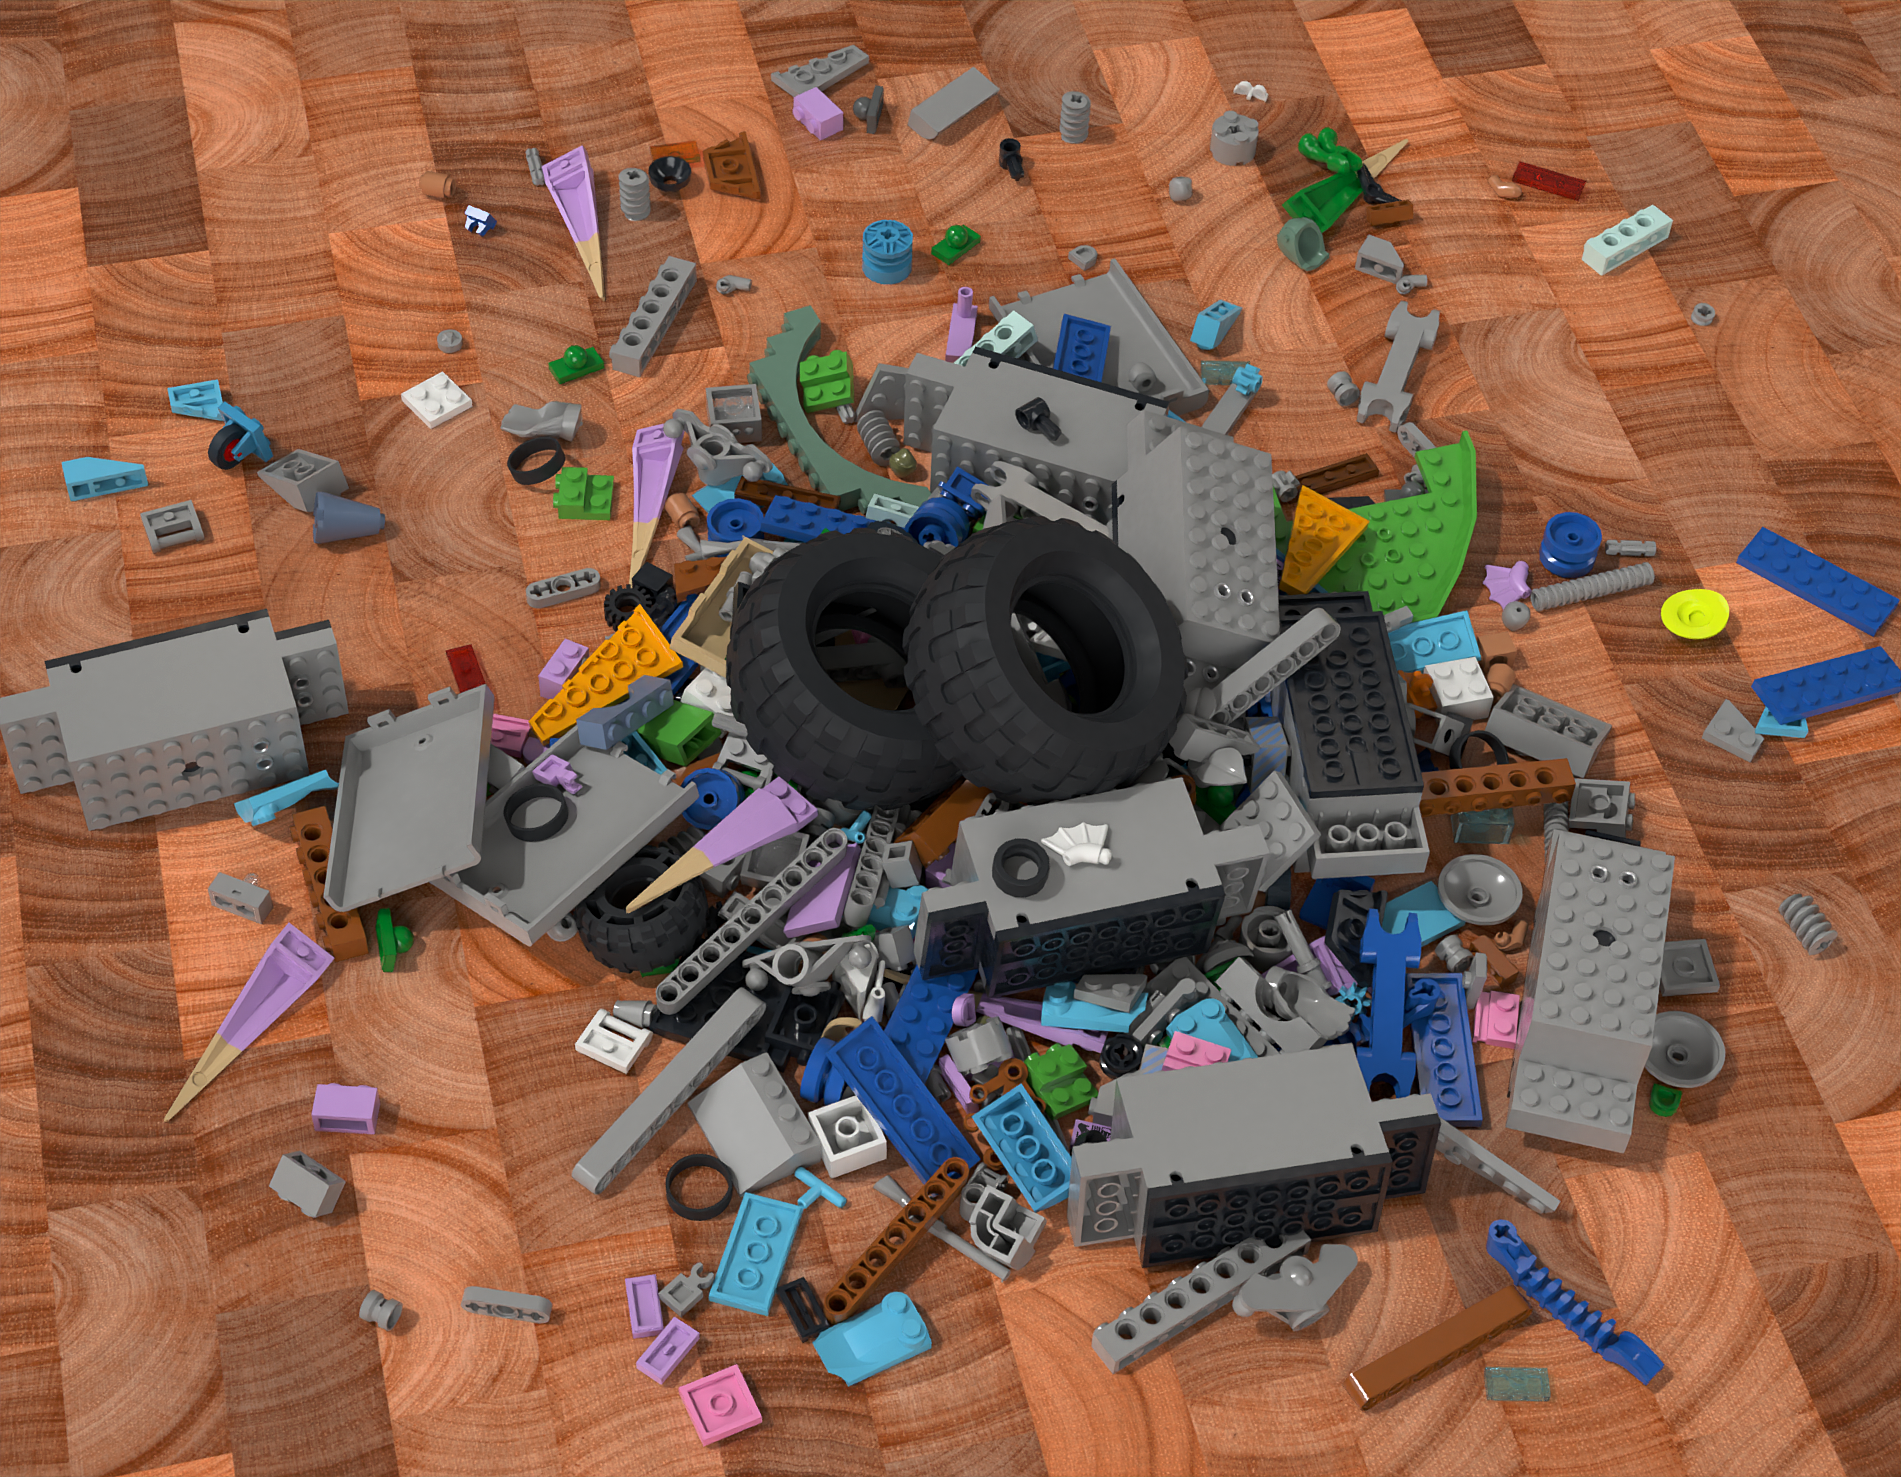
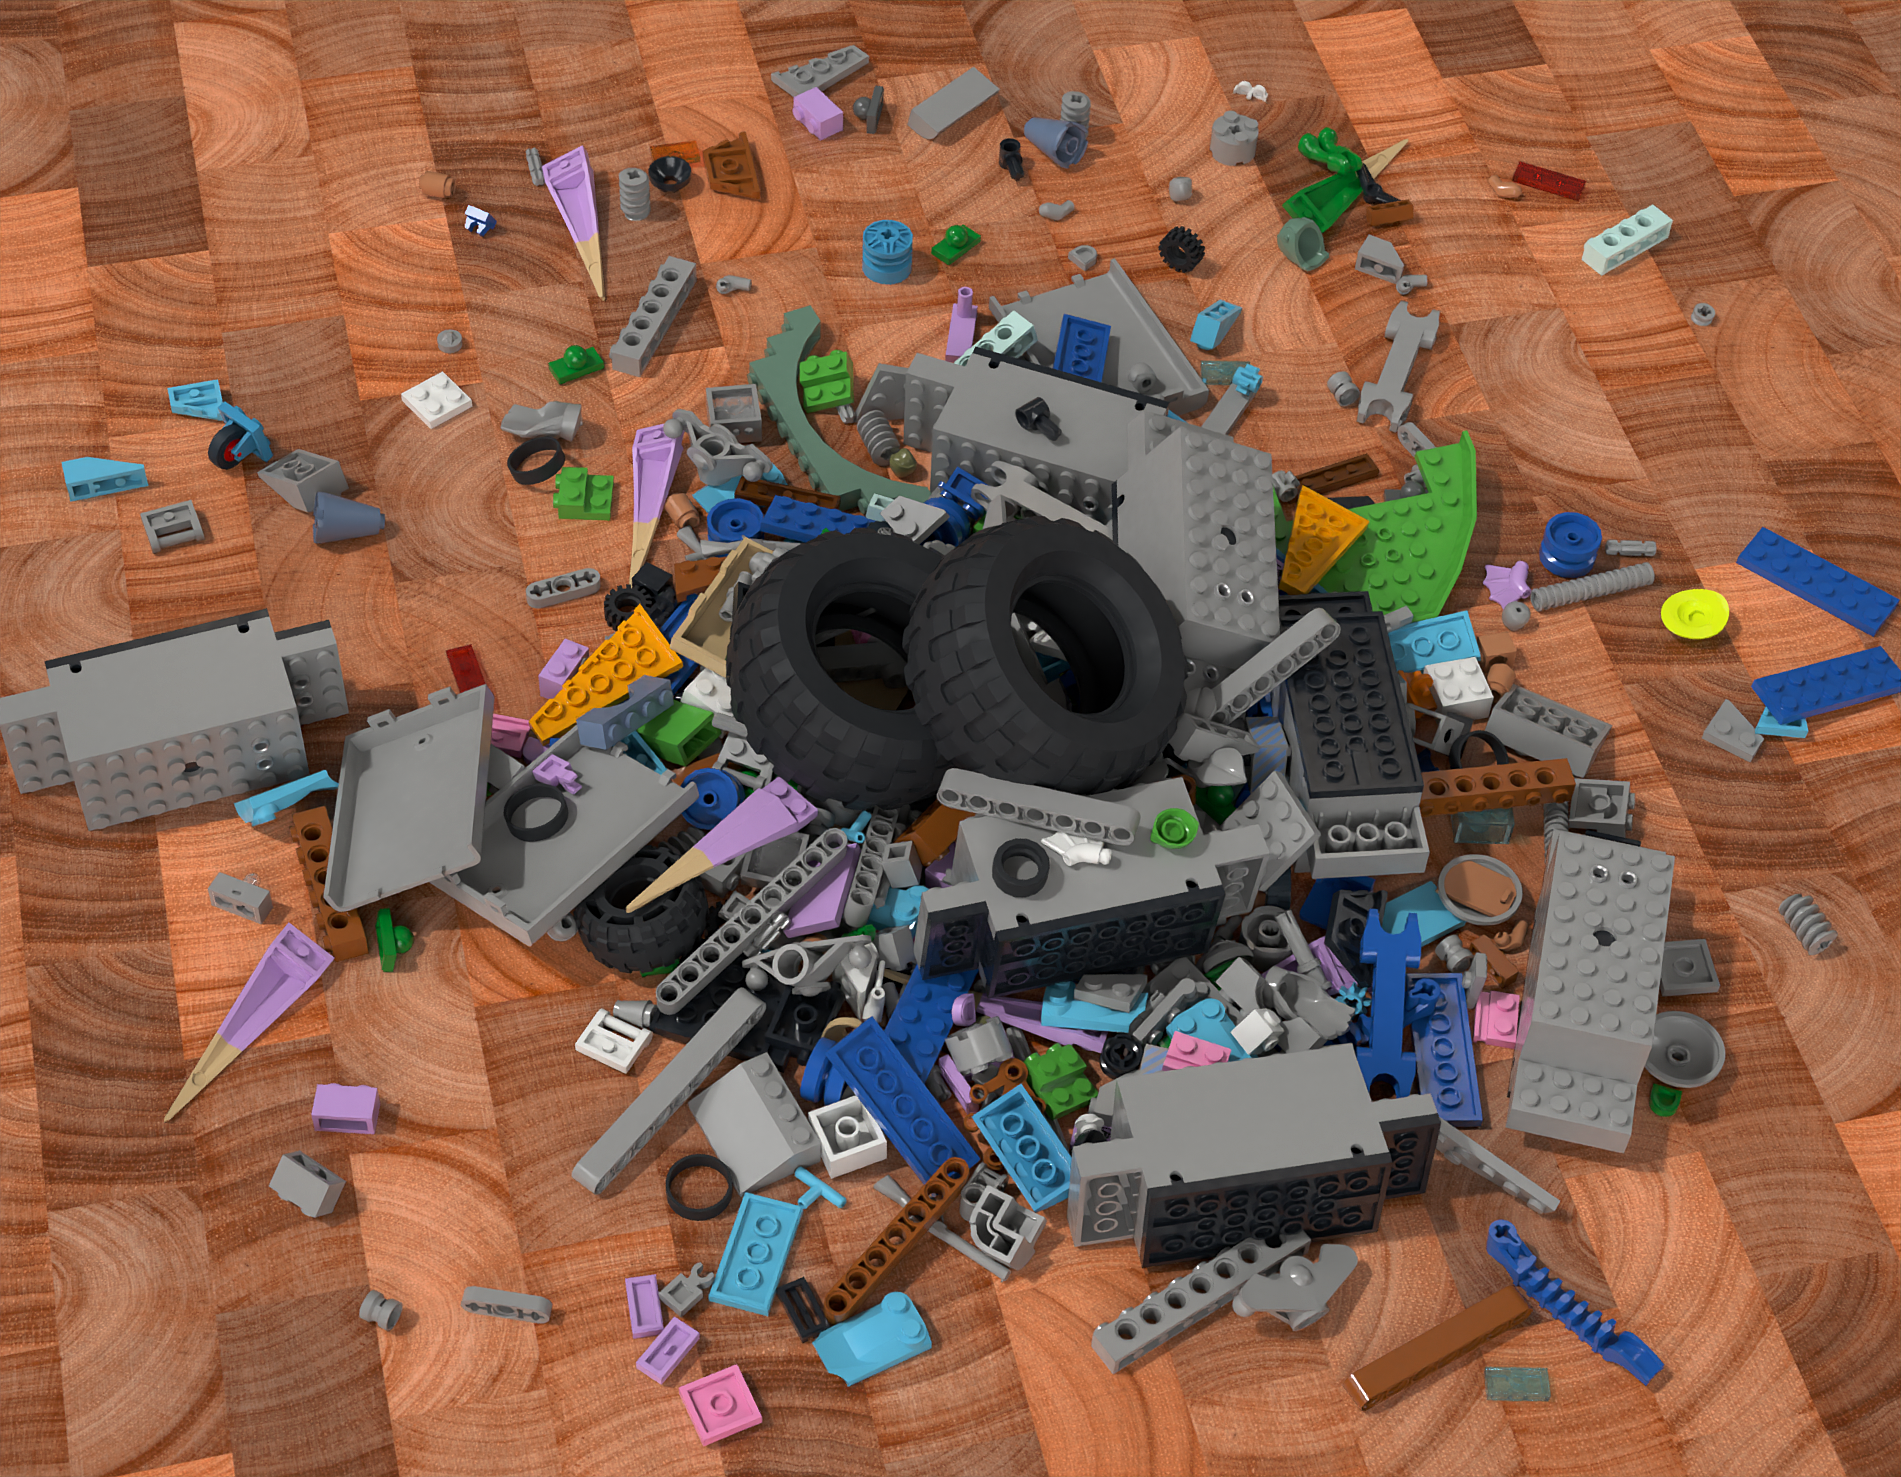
none -> light grey axle [743,911,791,958]
none -> light grey wing [880,496,950,544]
none -> light grey beam [937,768,1141,846]
none -> sand blue cone [1024,117,1088,168]
none -> light grey arm [1039,200,1075,221]
none -> white plate [1074,1114,1104,1139]
none -> bright green hat [1150,808,1199,849]
none -> black tyre [1158,226,1205,273]
none -> white brick [1231,1008,1284,1055]
none -> nougat container [1435,854,1522,917]

